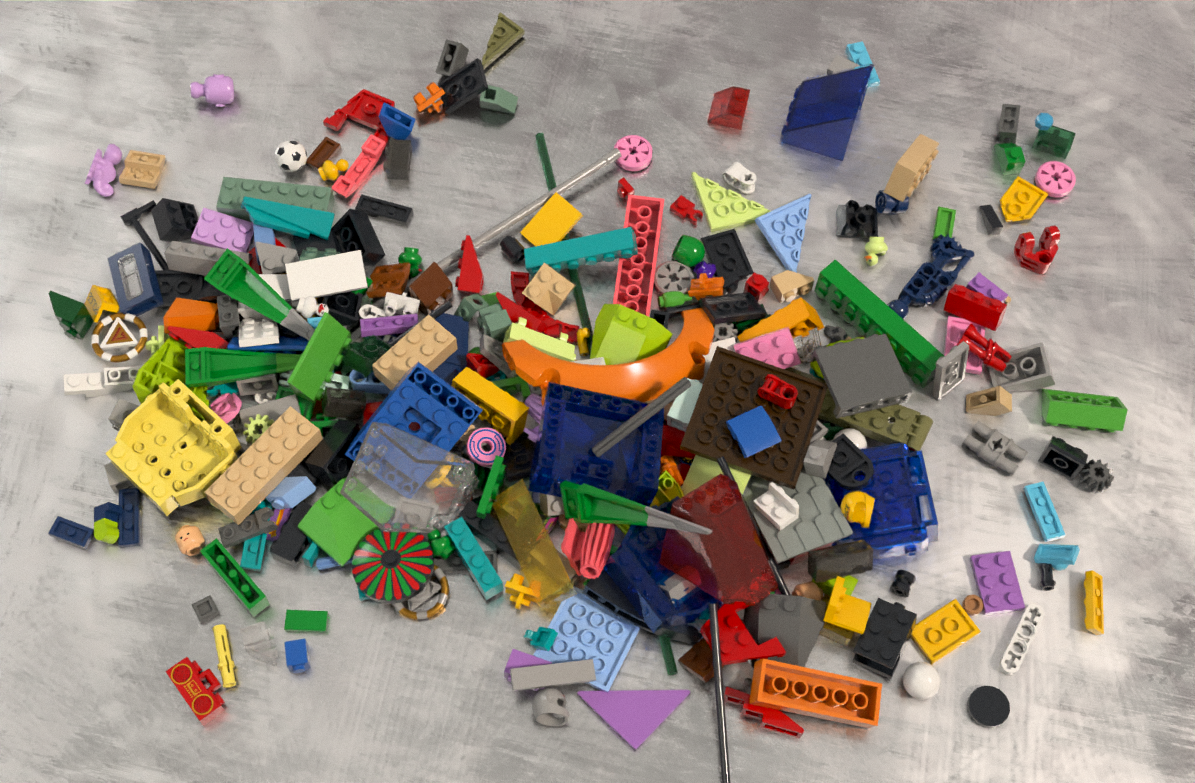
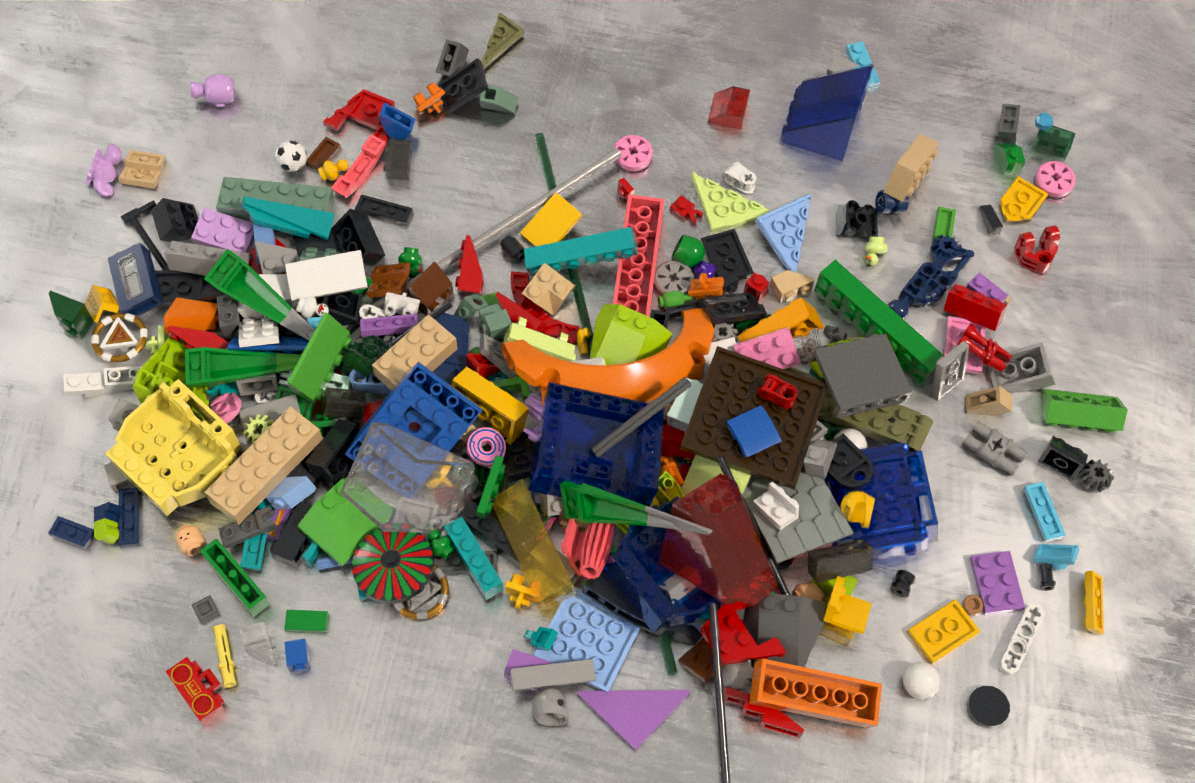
black torso [853,598,917,679] -> none

